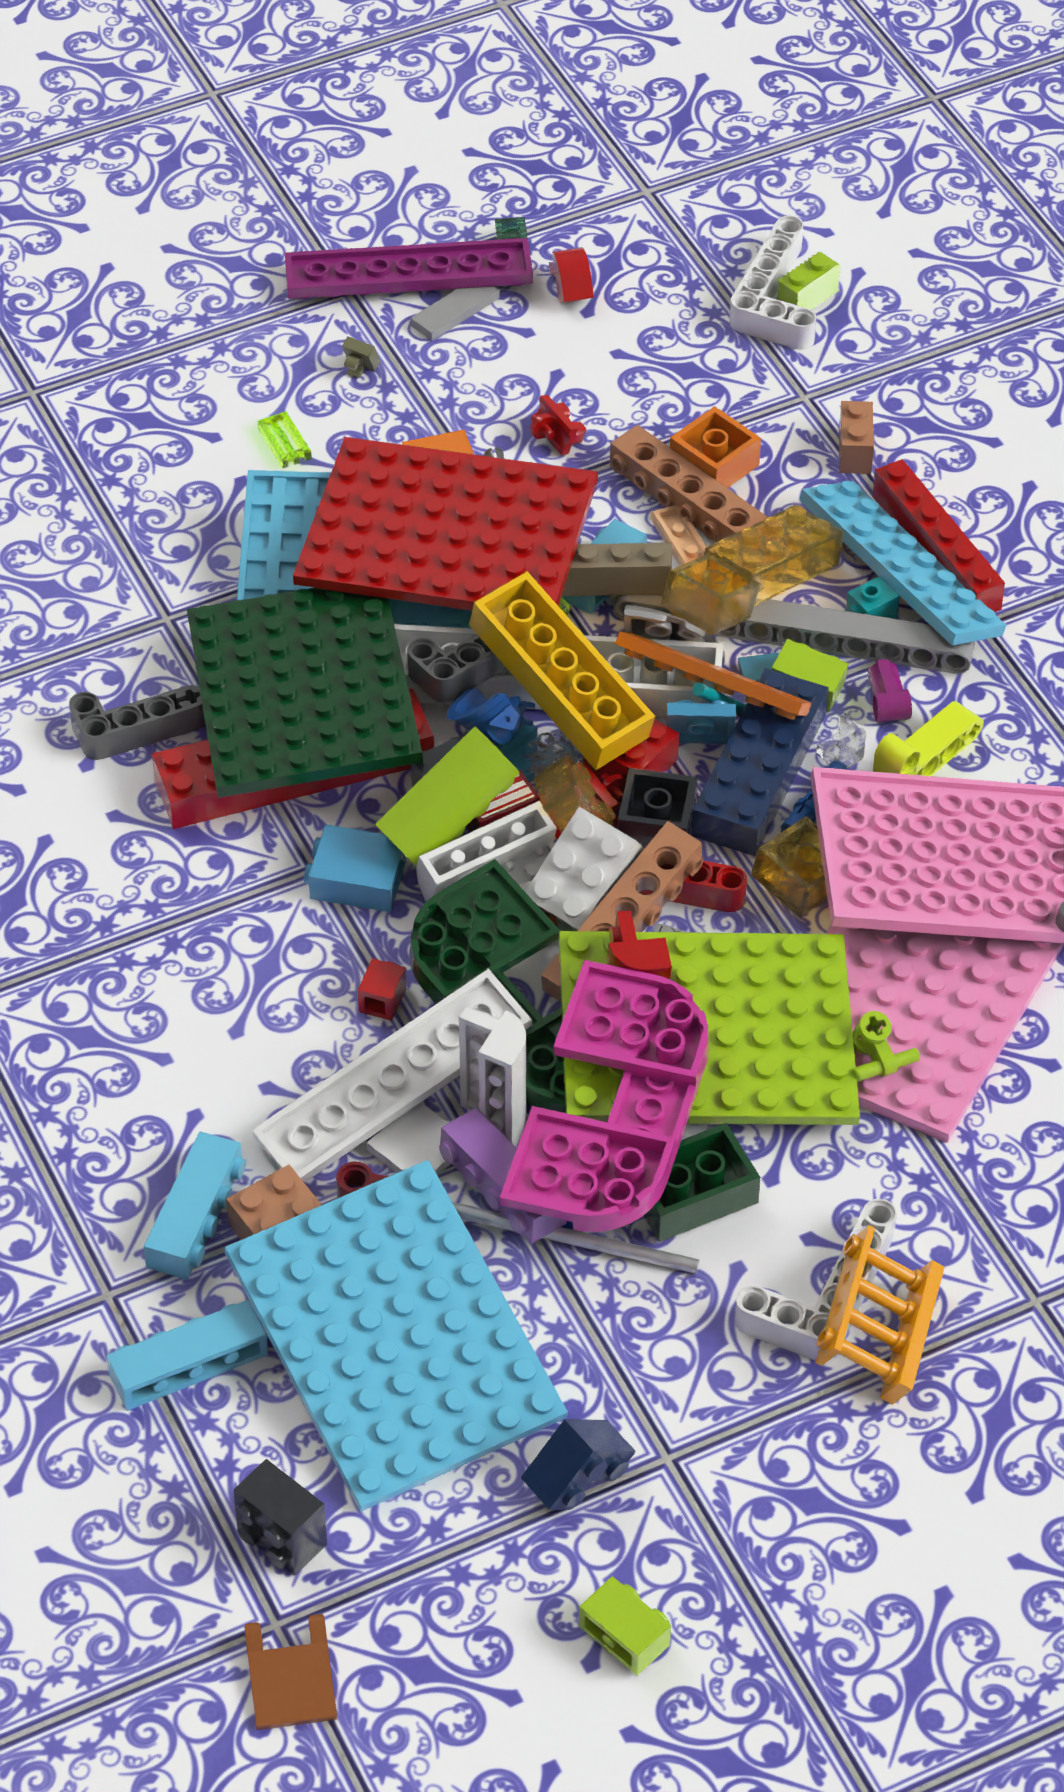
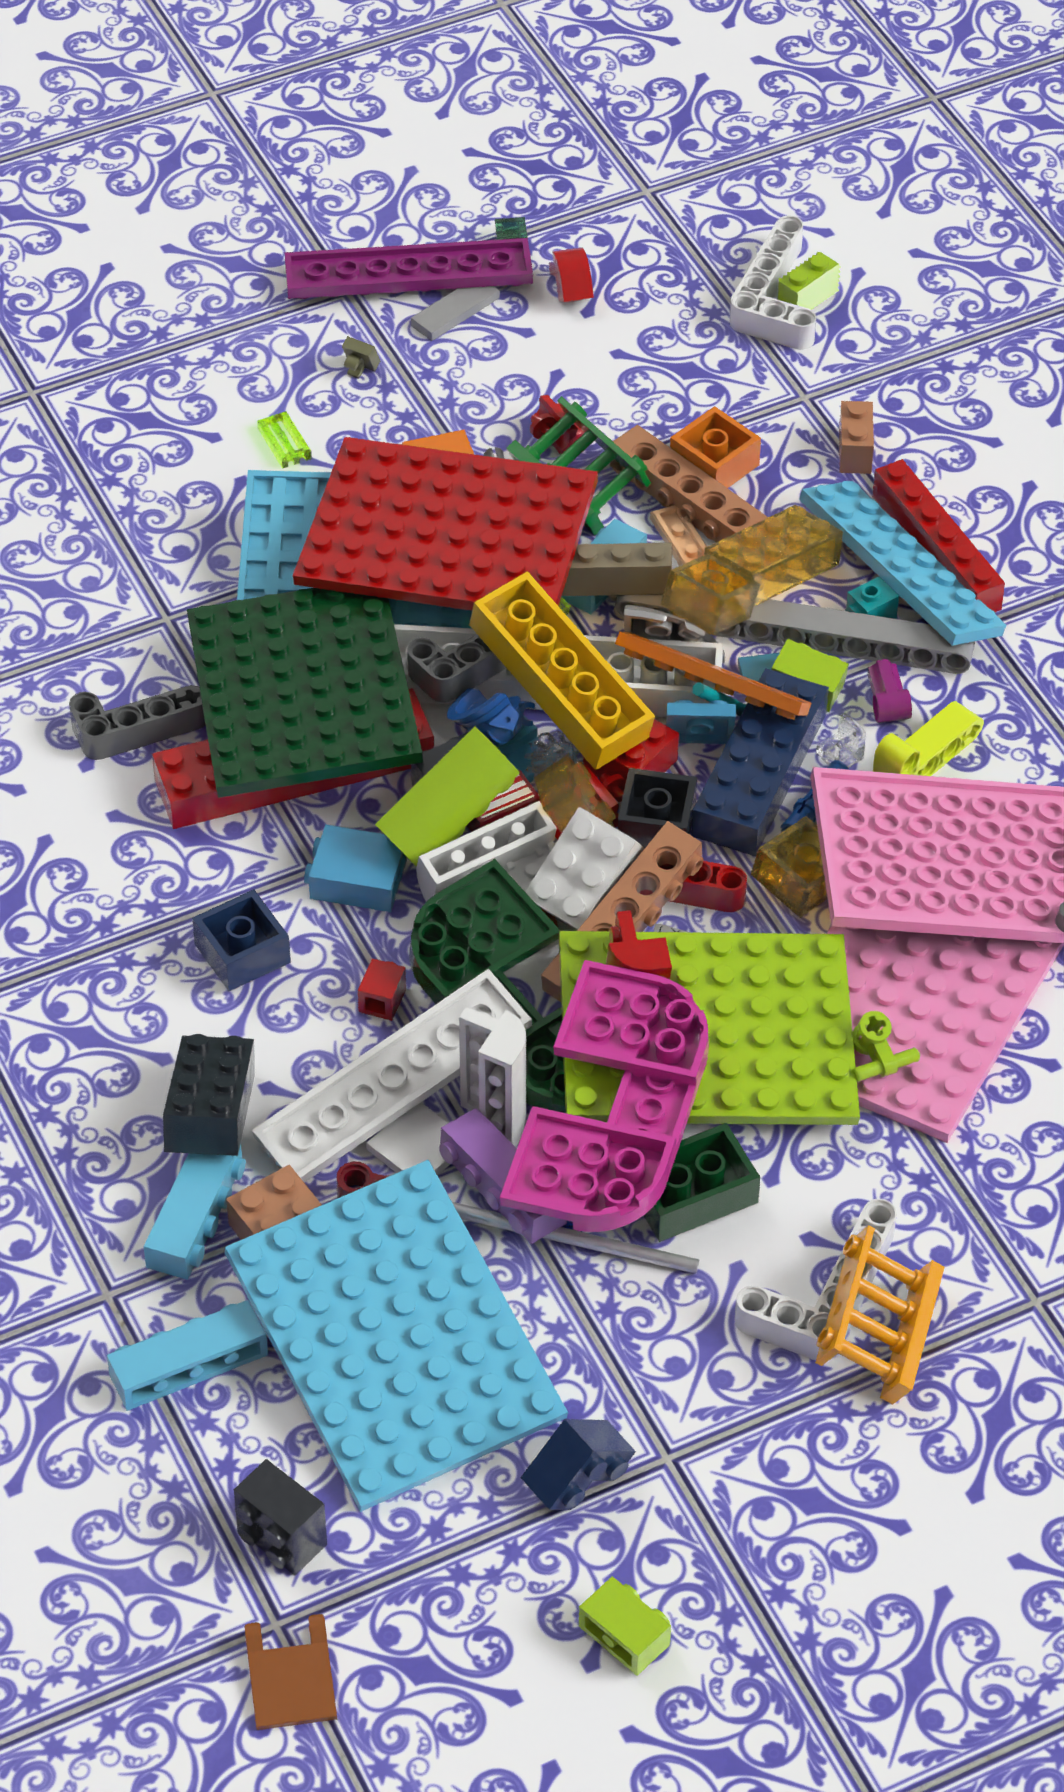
none -> black brick [163,1034,255,1156]
none -> dark blue brick [192,889,291,991]
none -> green fence [506,396,651,535]

